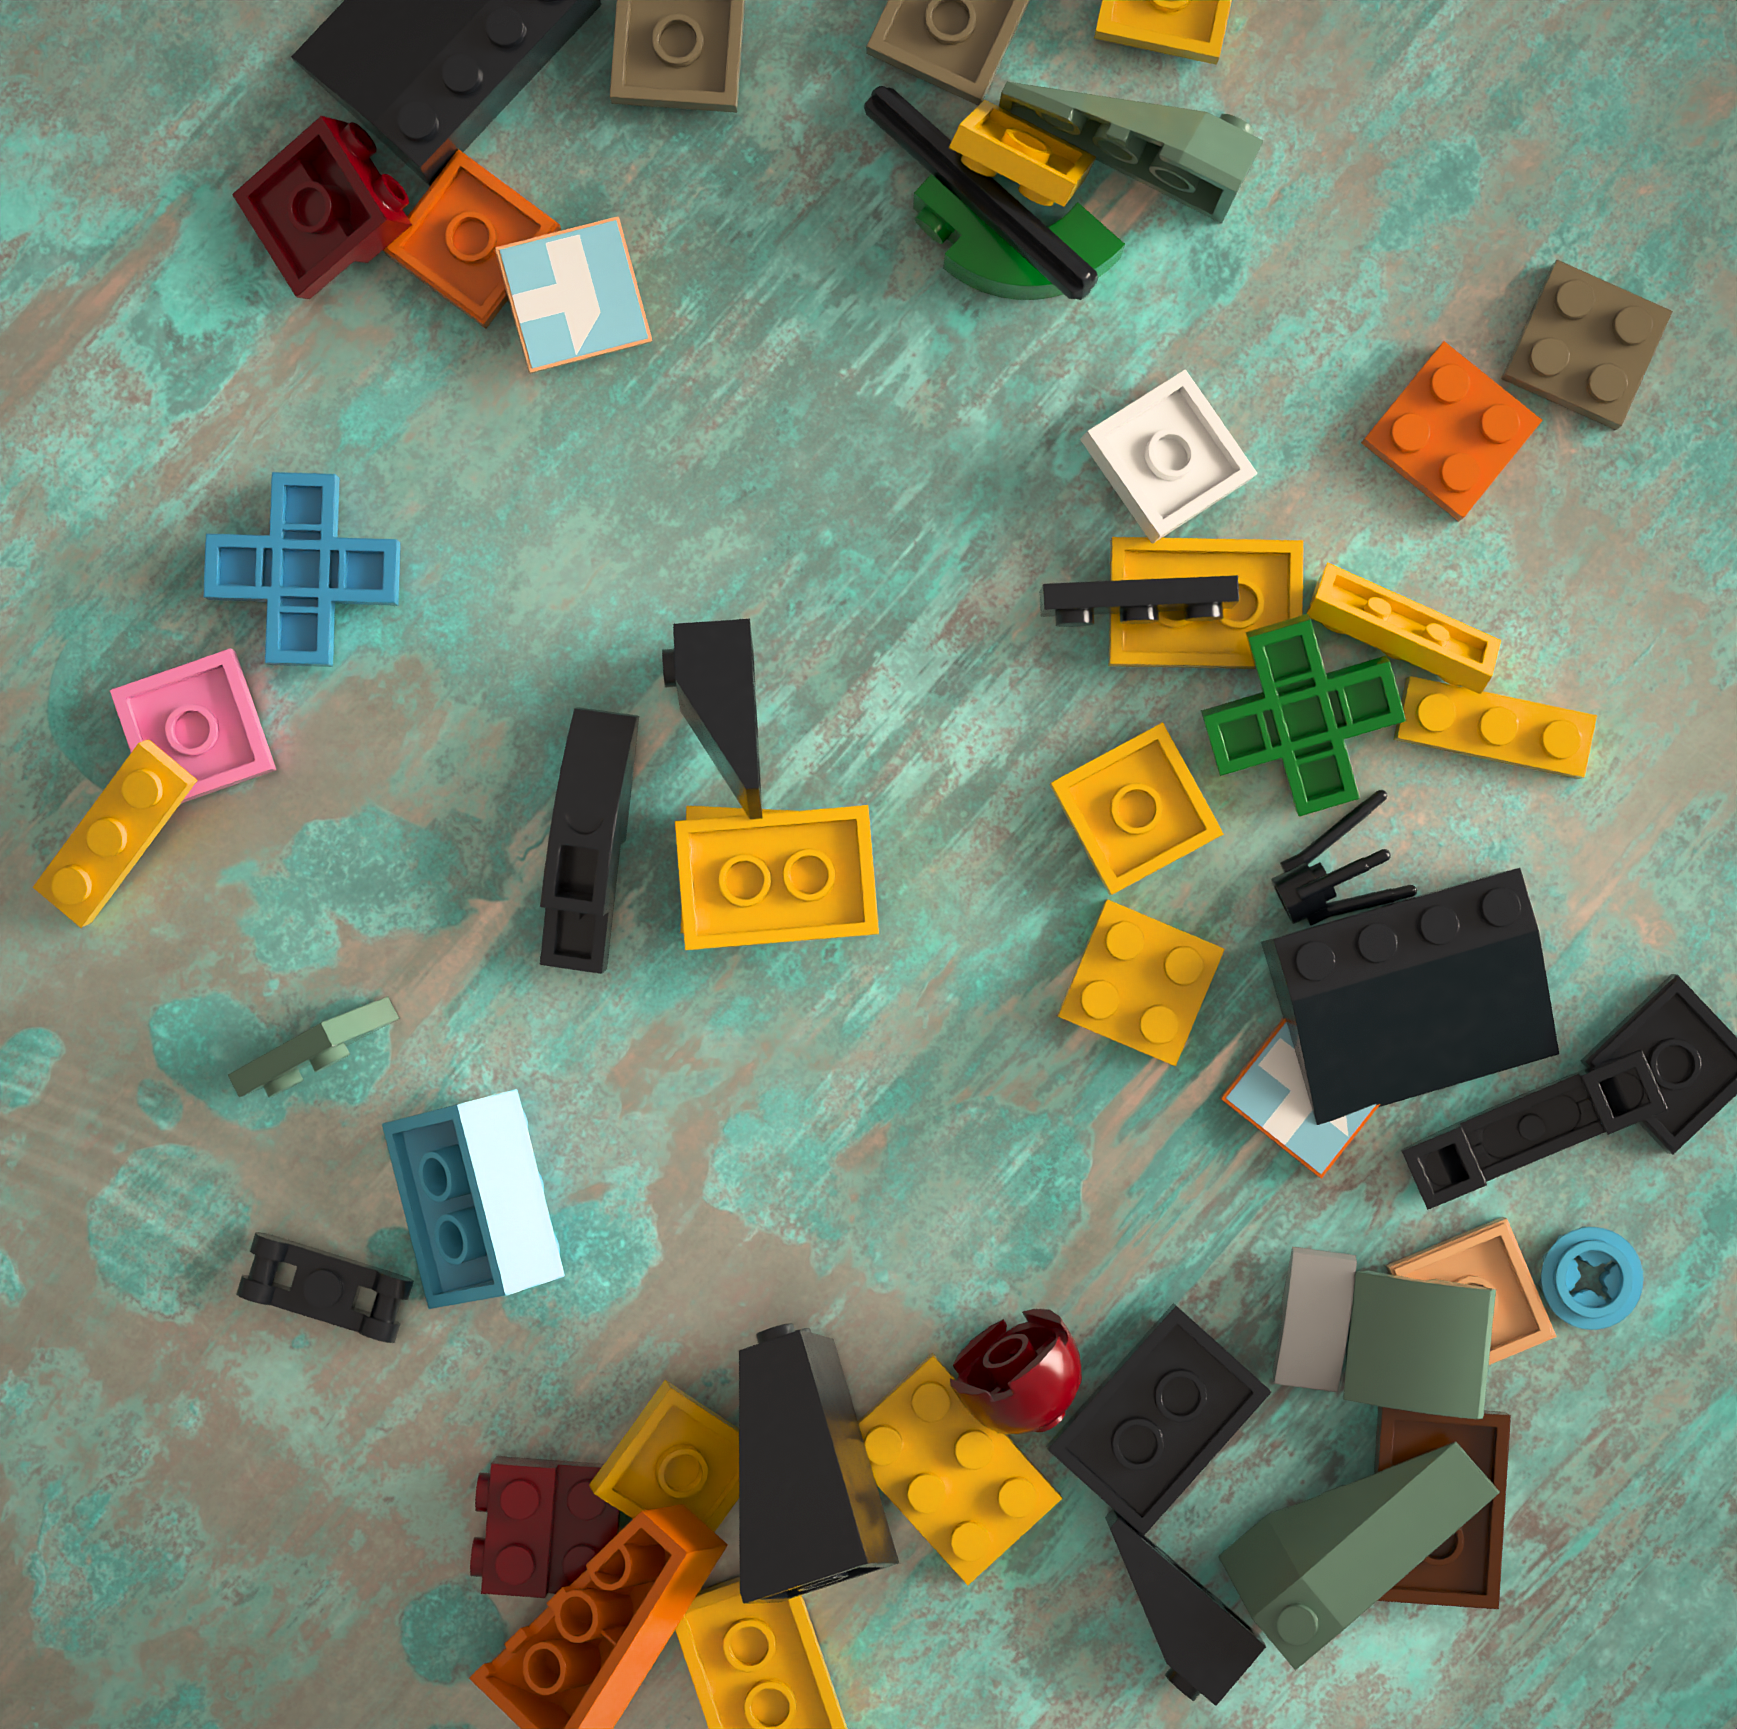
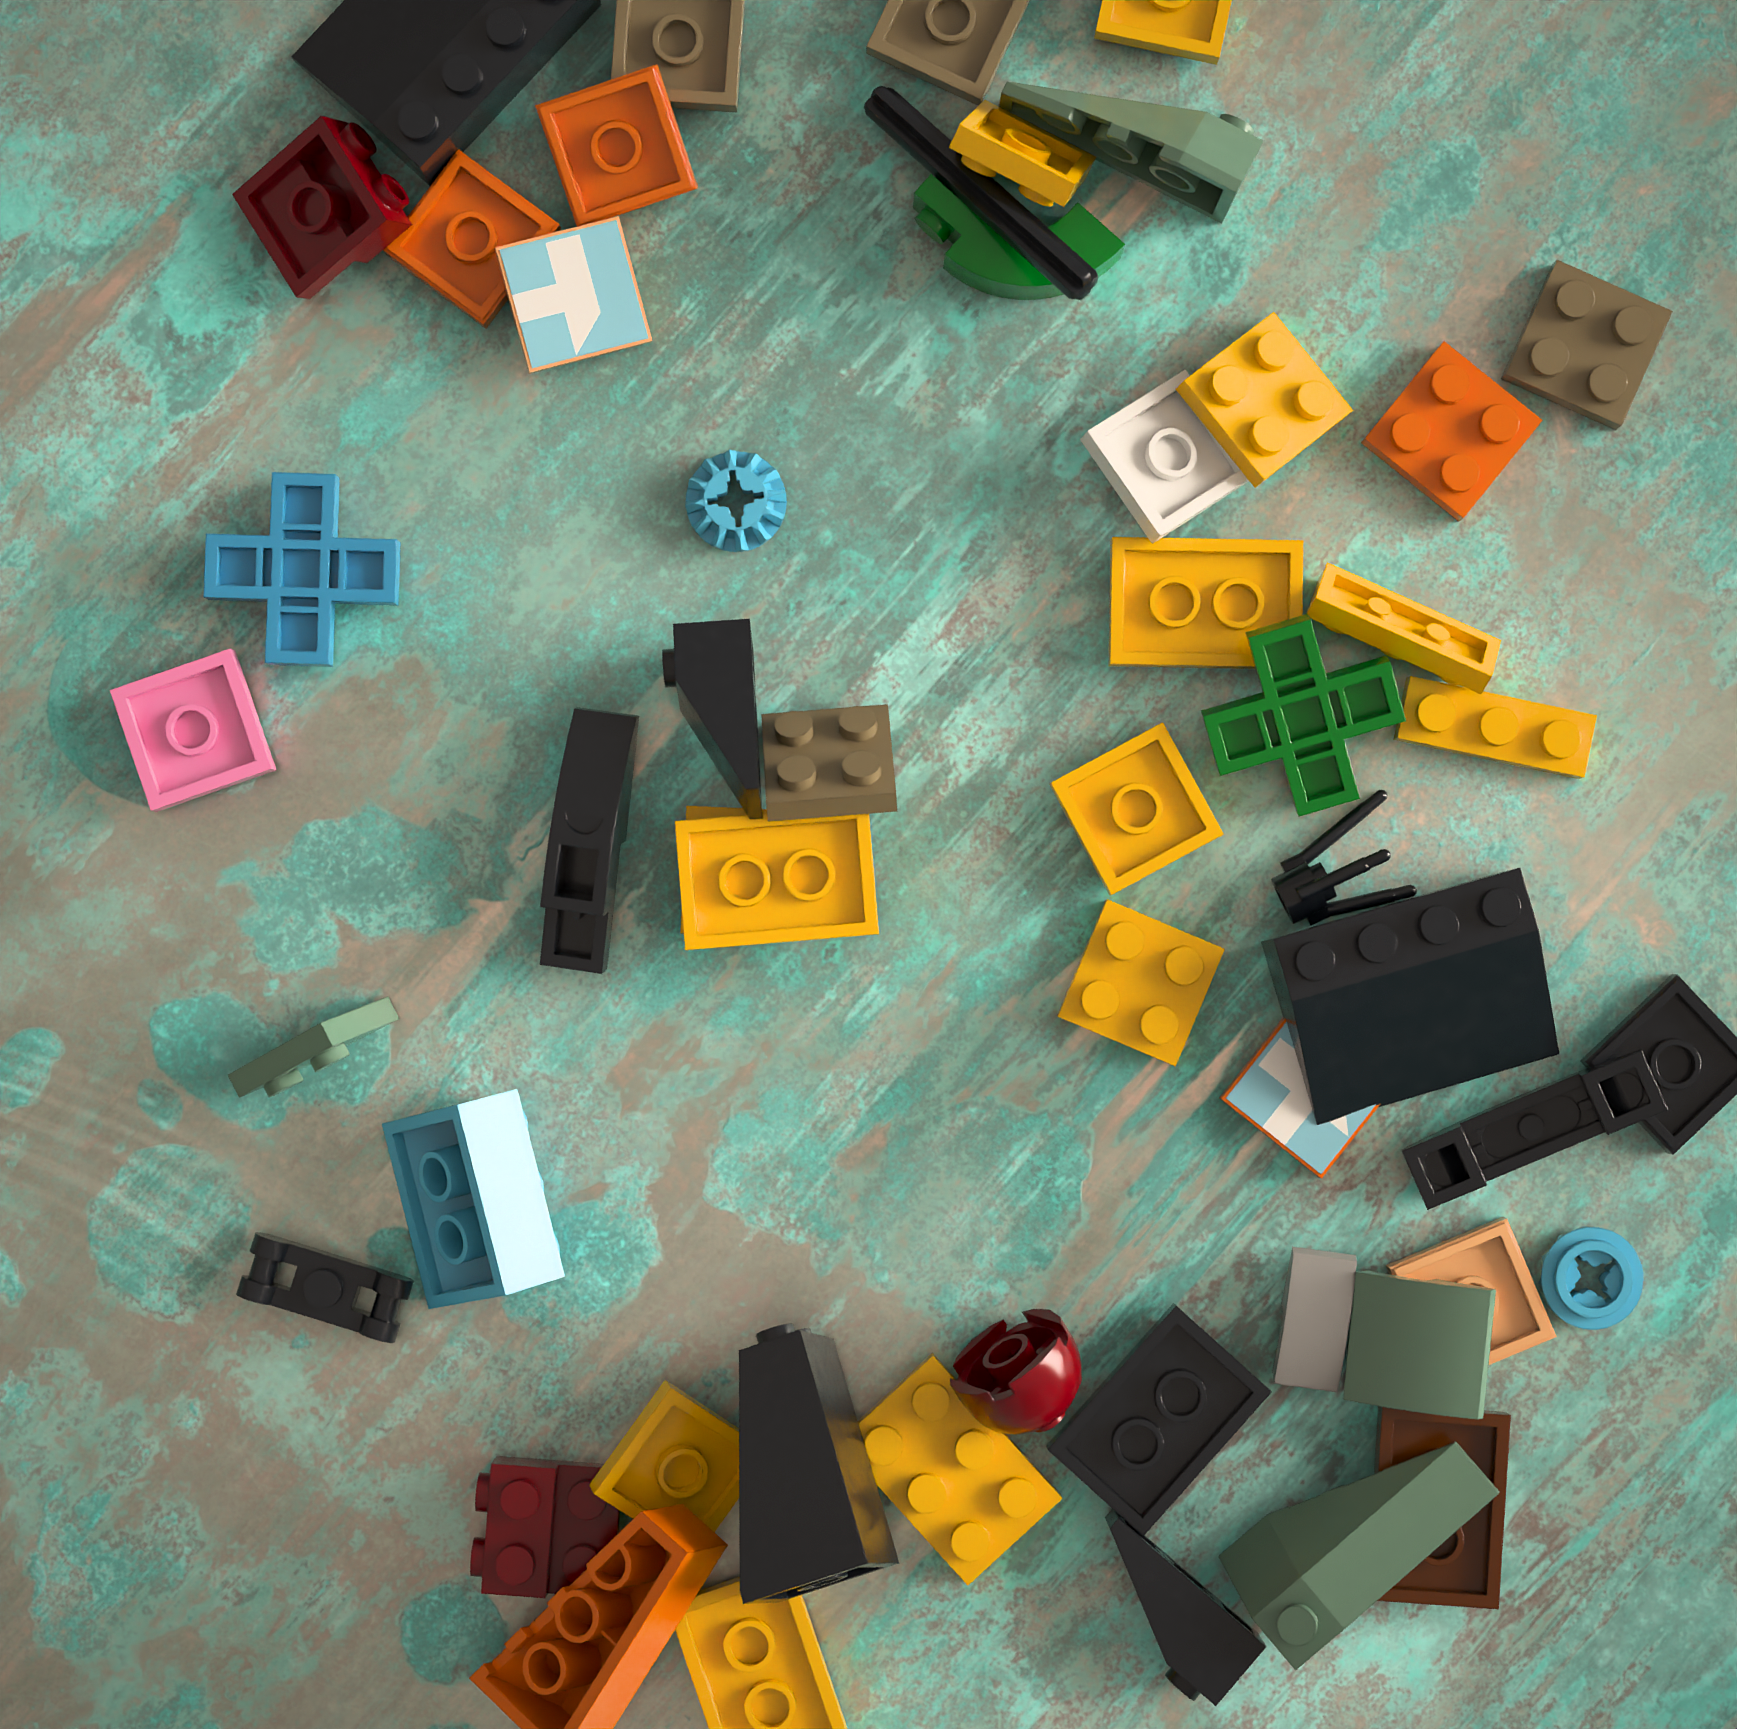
yellow plate [32,739,198,928] -> none
black plate [1039,575,1239,627] -> none
none -> orange tile [535,64,699,227]
none -> medium azure gear [685,449,787,552]
none -> dark tan plate [761,704,897,822]
none -> yellow plate [1175,312,1353,488]

